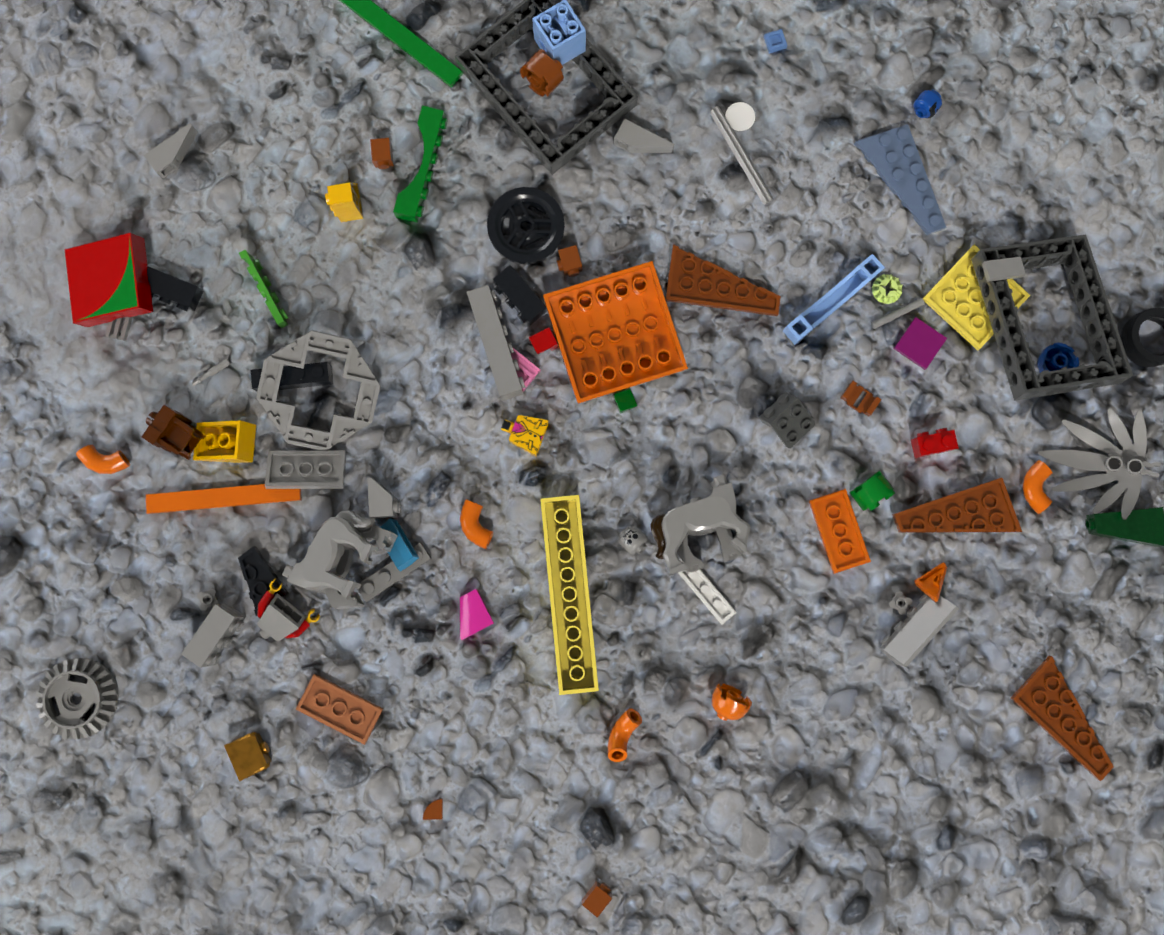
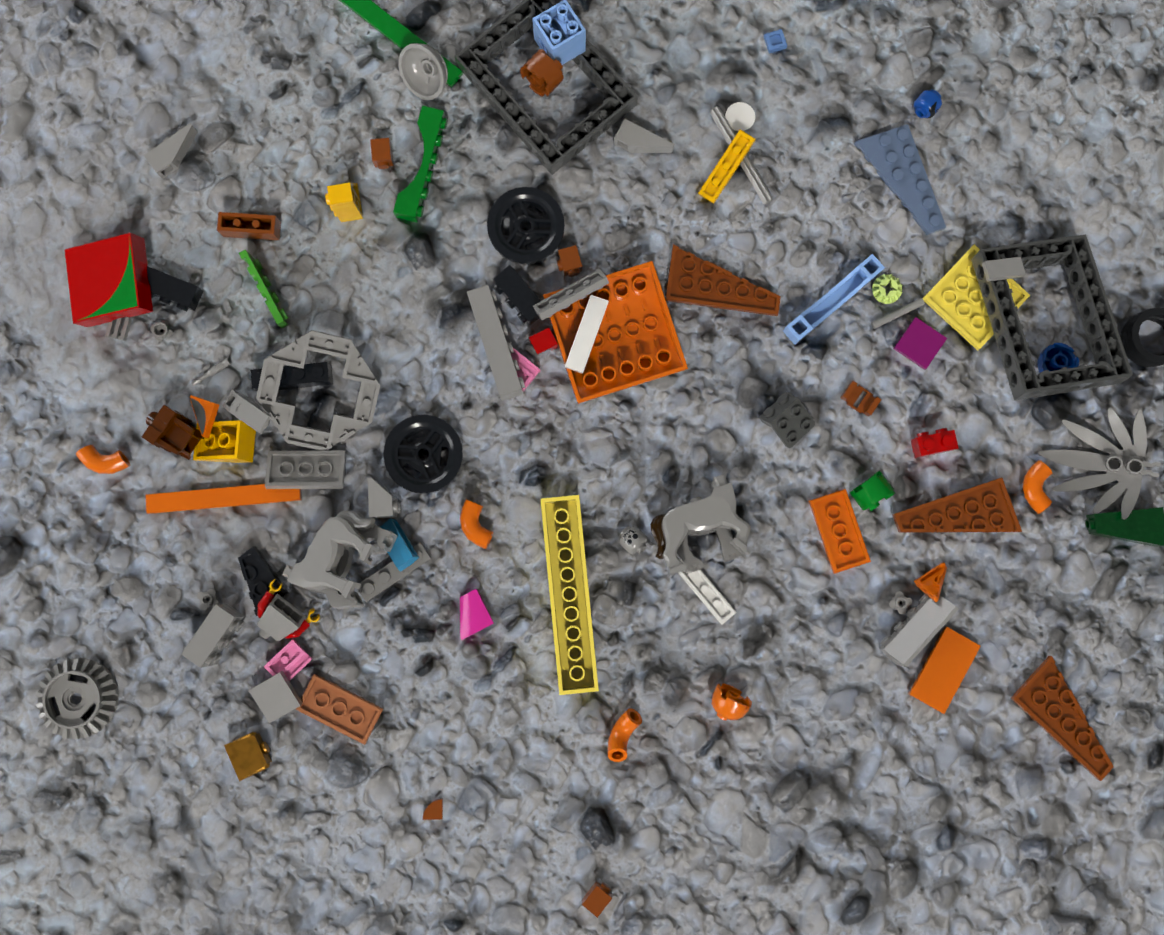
yellow torso [501,415,549,457] -> none
green slope [613,389,637,413] -> none
none -> light grey plate [151,320,173,342]
none -> orange tile [190,395,220,438]
none -> dark orange brick [217,212,281,241]
none -> light grey slope [223,389,271,434]
none -> light grey tile [248,671,303,723]
none -> bright pink plate [264,638,313,681]
none -> black gear [383,415,463,494]
none -> light grey hat [398,43,448,100]
none -> light grey plate [533,269,609,320]
none -> white tile [565,295,609,374]
none -> yellow tile [698,130,756,204]
none -> orange tile [908,626,981,714]

